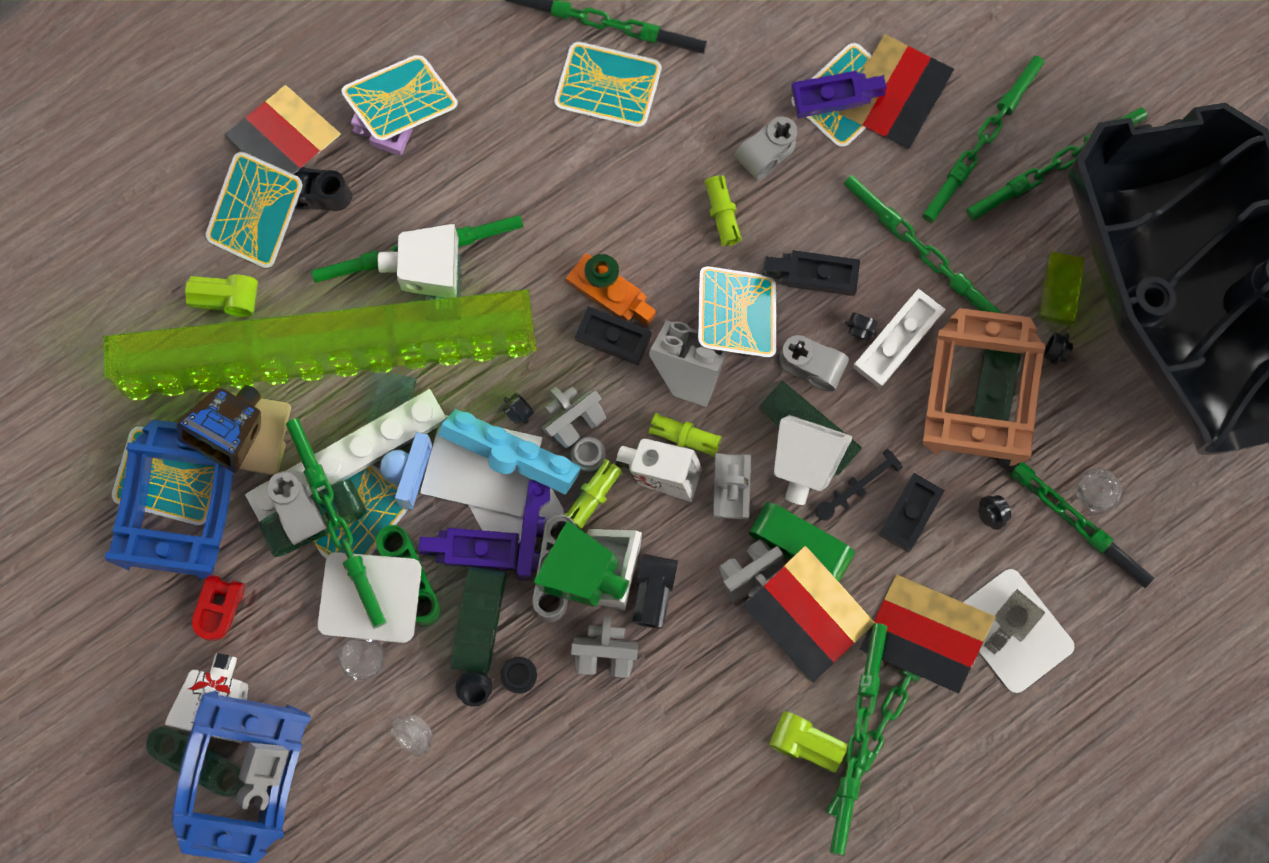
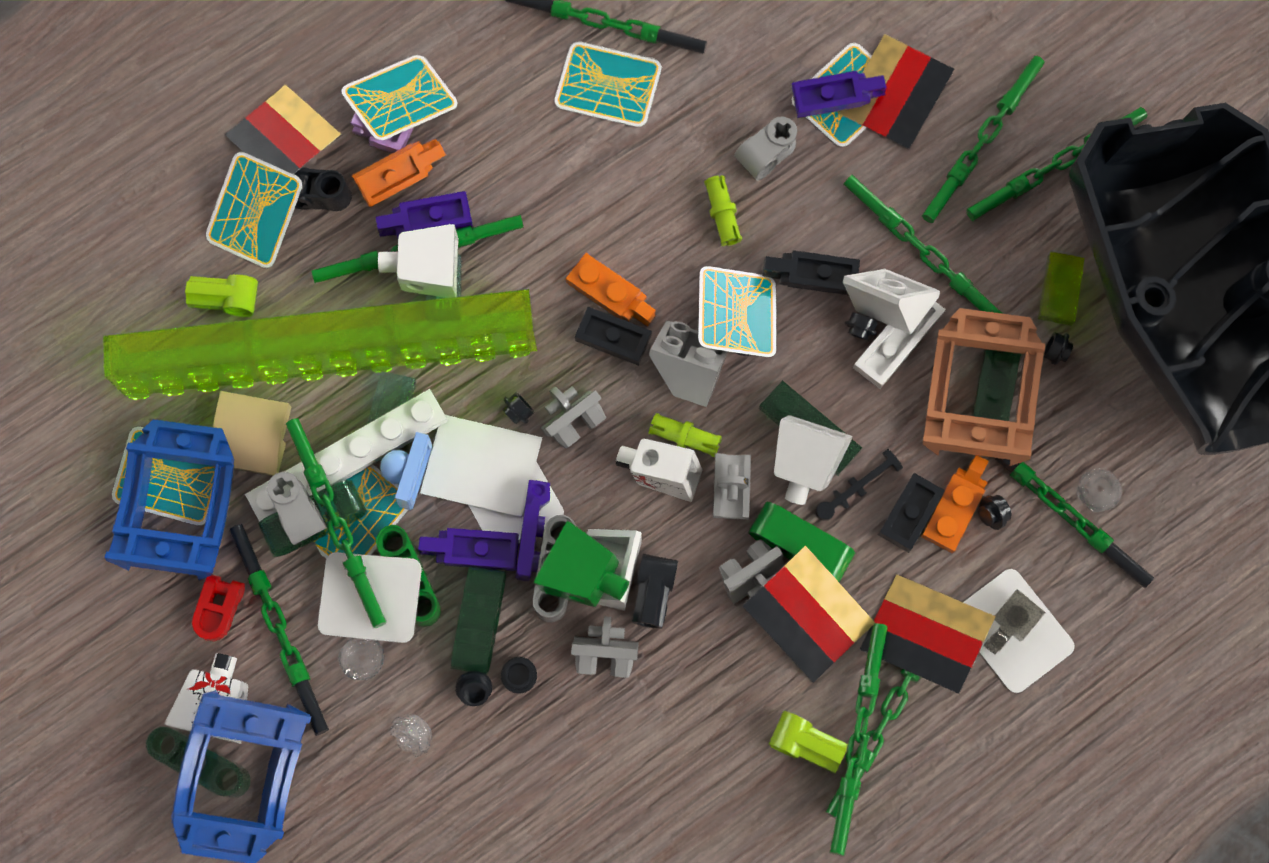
torso [177,385,261,474] -> none
light grey plate [236,742,289,810] -> none
medium azure hinge [438,409,581,495] -> none
lime pin [565,459,623,529] -> none
light grey plate [571,437,606,472] -> none
dark green plate [585,254,619,288] -> none
light grey piece [779,335,849,392] -> none
none -> piece [230,524,329,736]
none -> orange hinge [352,139,446,207]
none -> dark purple hinge [376,191,473,238]
none -> white slope [843,269,940,334]
none -> orange hinge [921,455,989,554]

